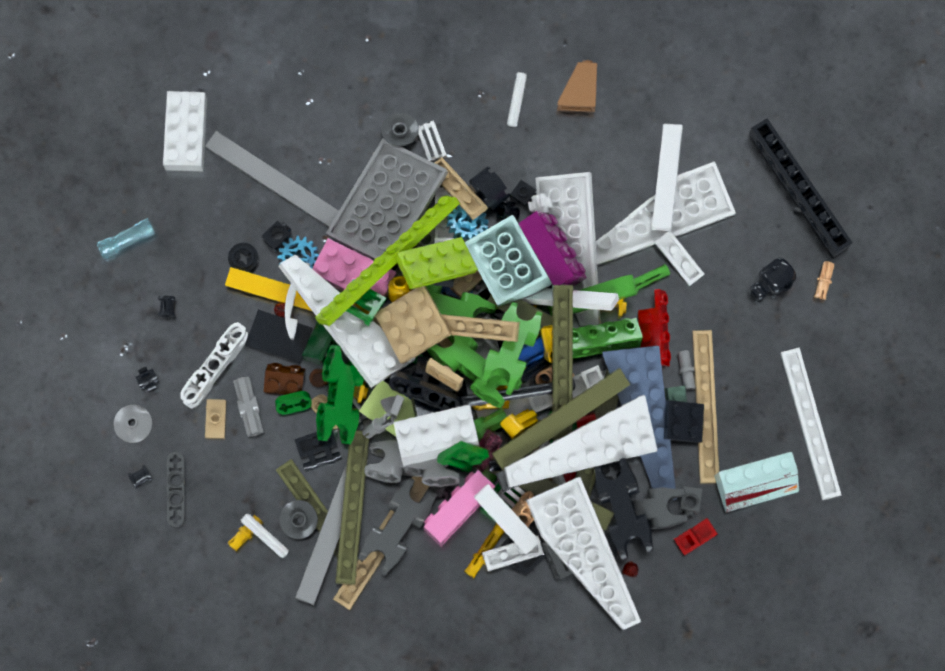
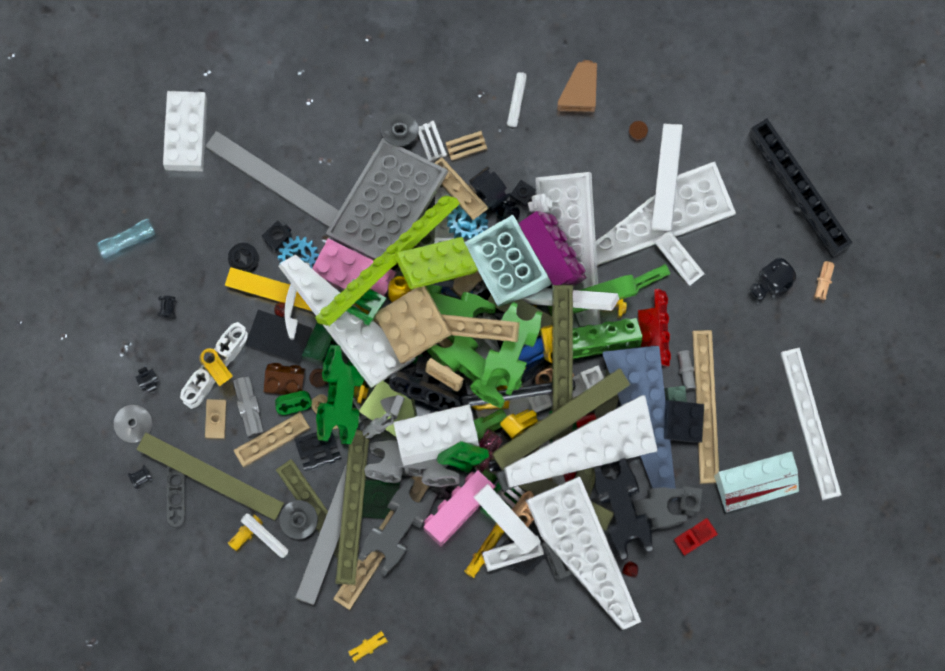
none -> olive tile [136,433,284,521]
none -> yellow piece [199,349,233,386]
none -> tan tile [234,412,310,468]
none -> yellow pin [348,631,388,662]
none -> dark green tile [362,479,400,519]
none -> tan tile [446,131,487,161]
none -> reddish brown tile [629,121,648,141]

